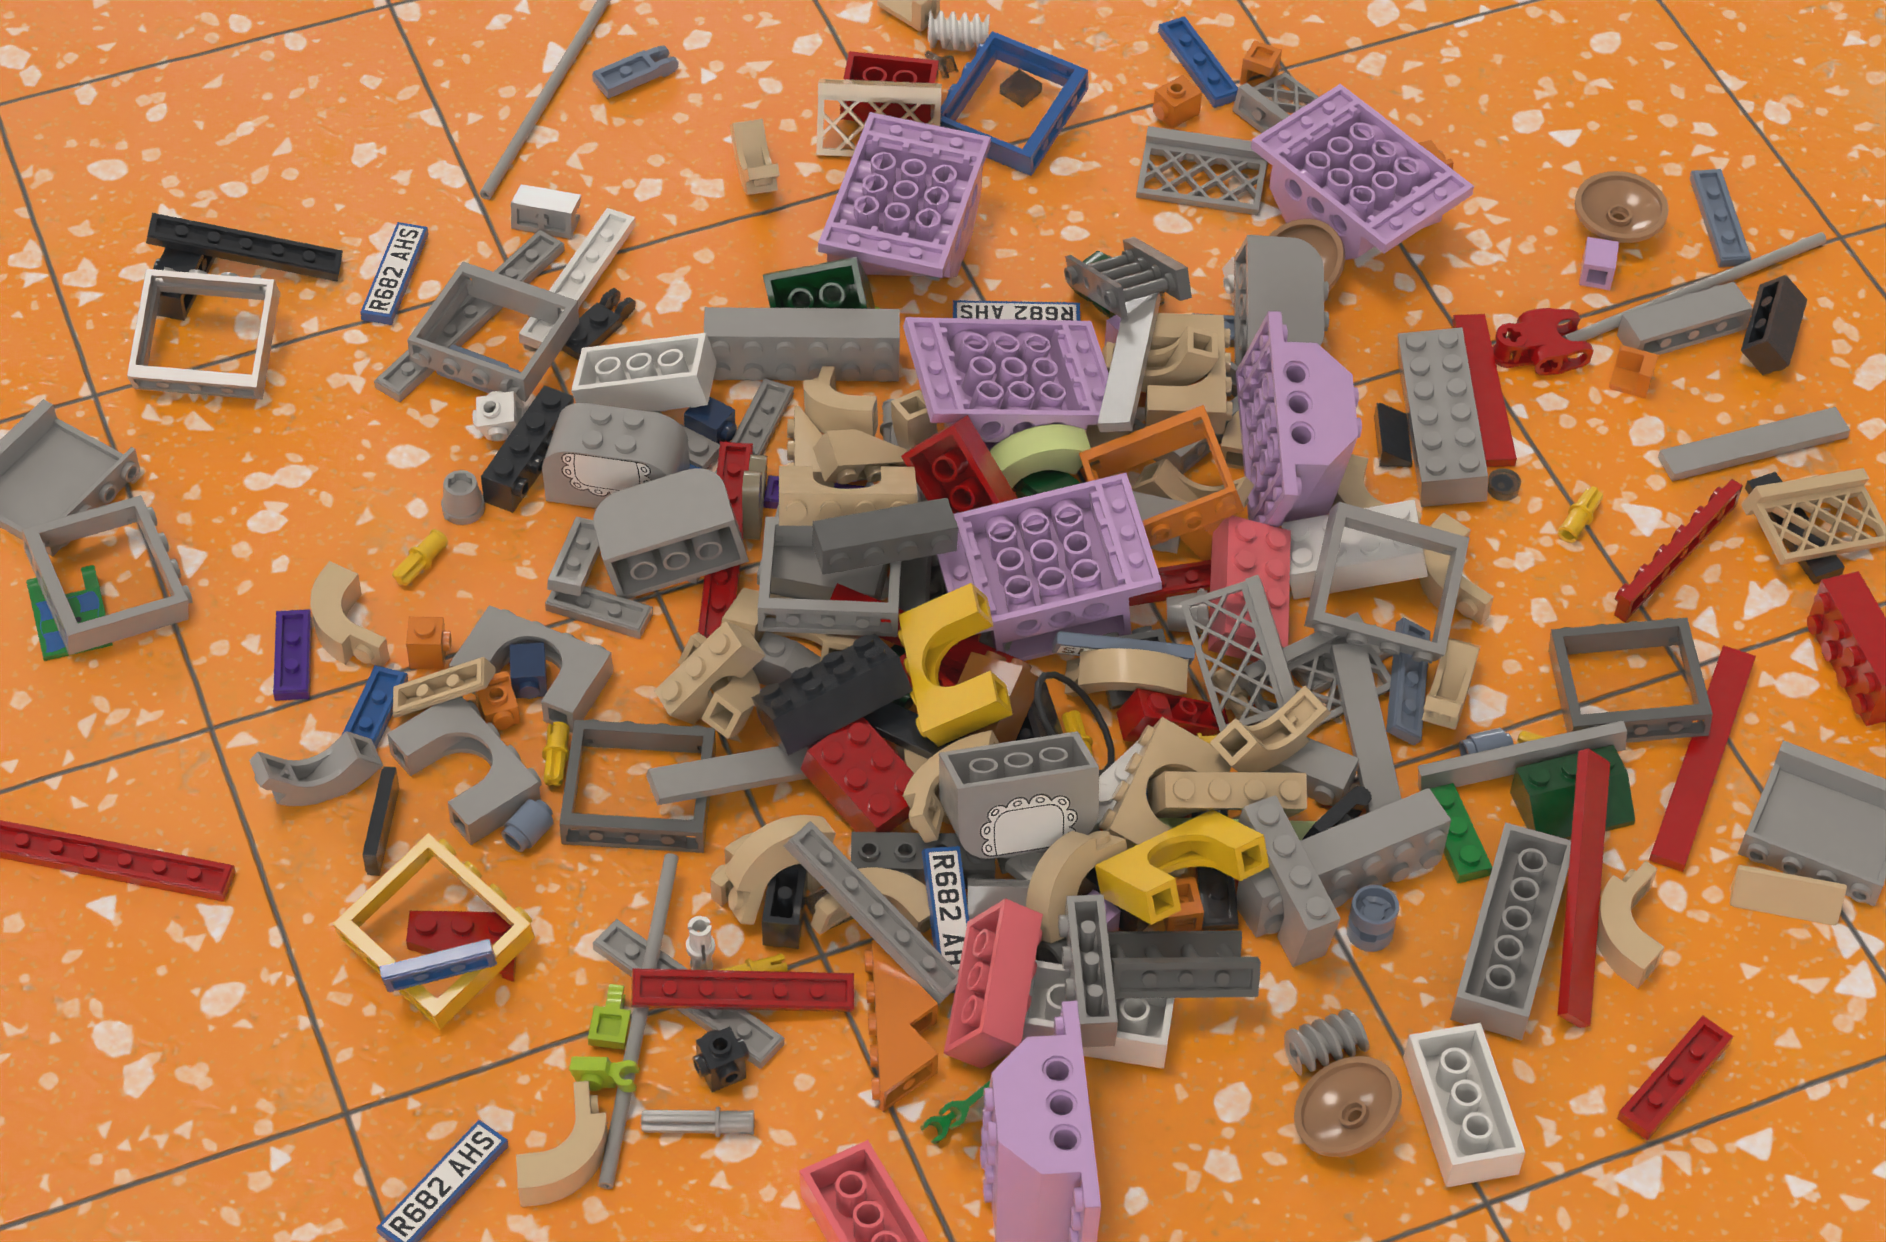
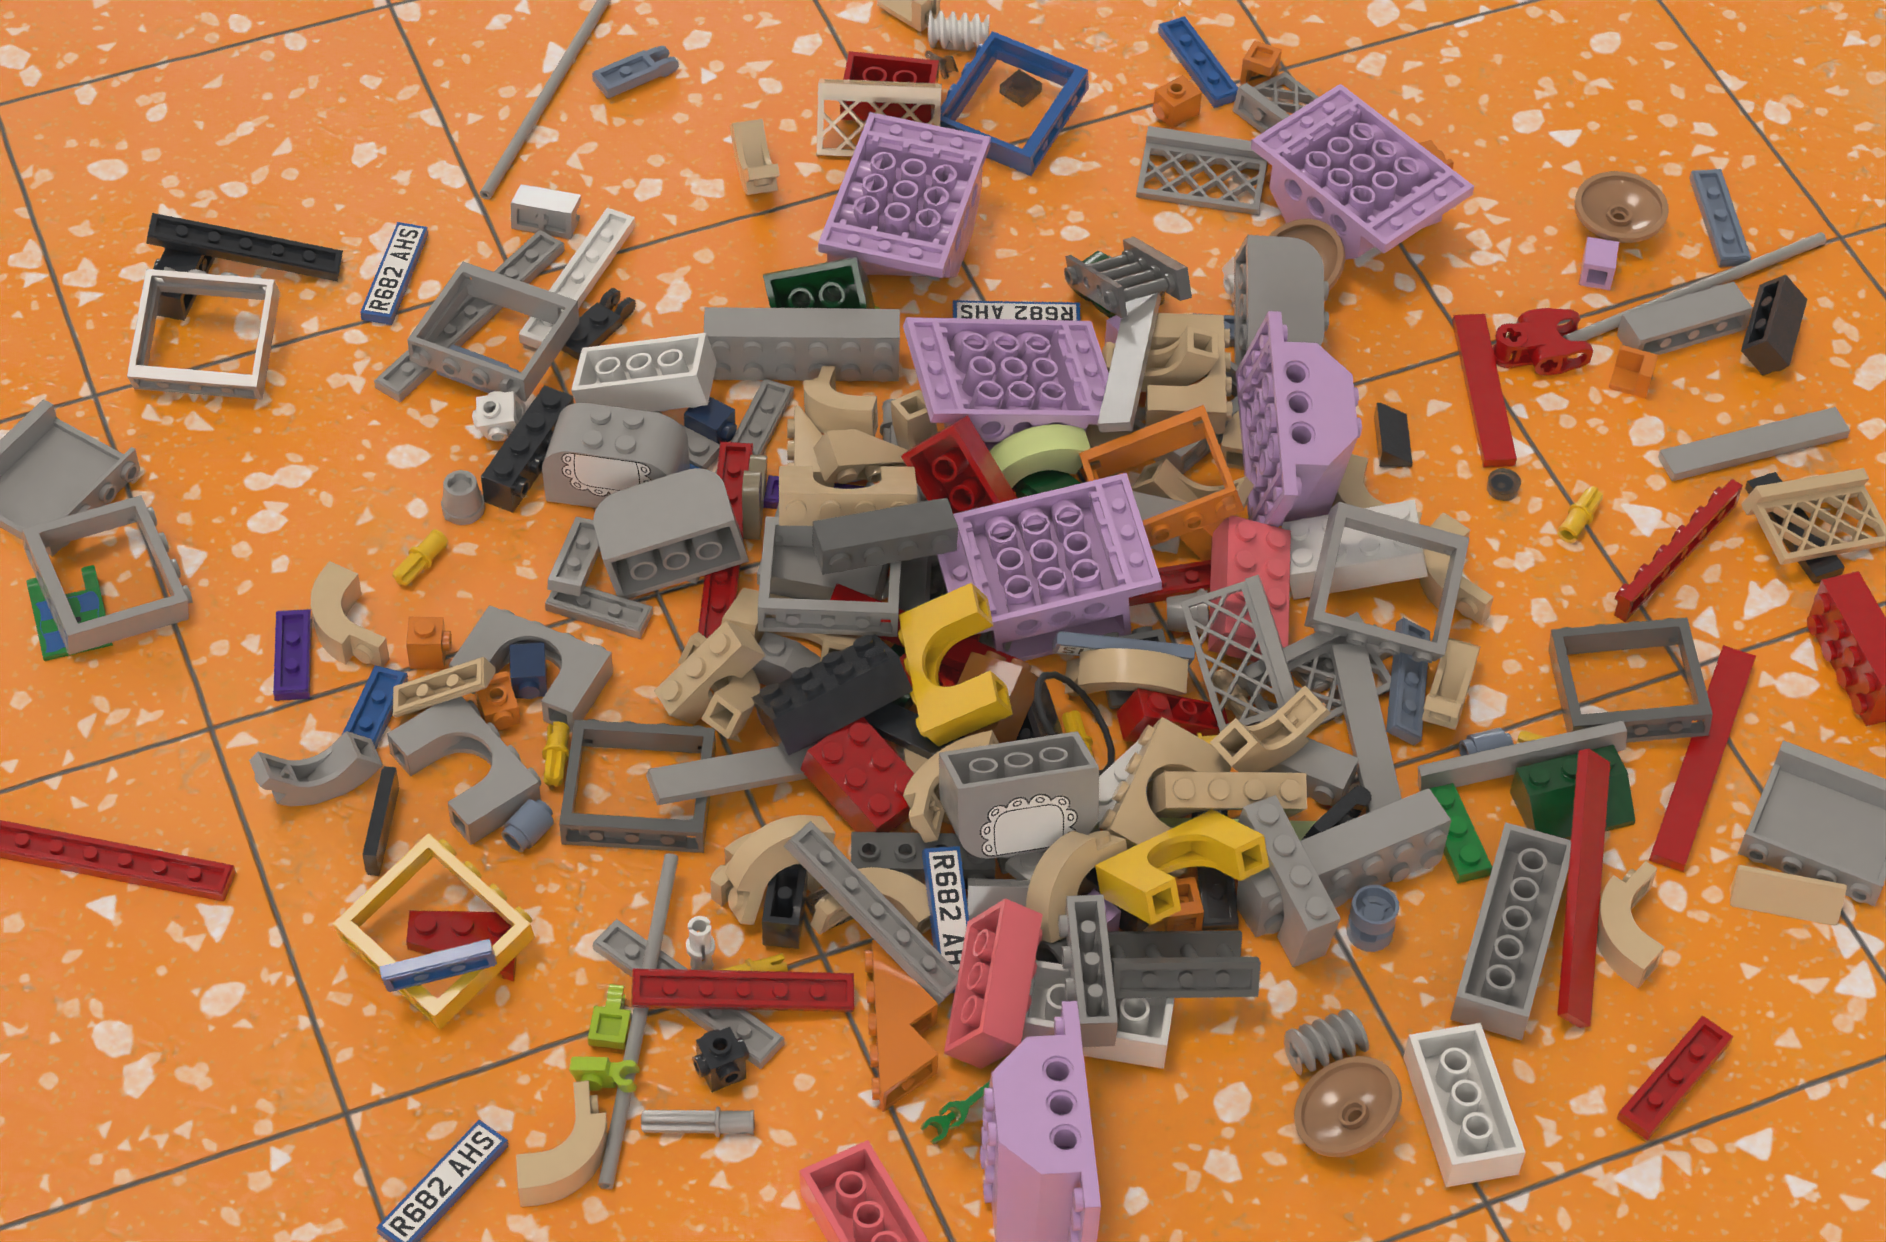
light grey brick [1398,327,1488,507] -> none

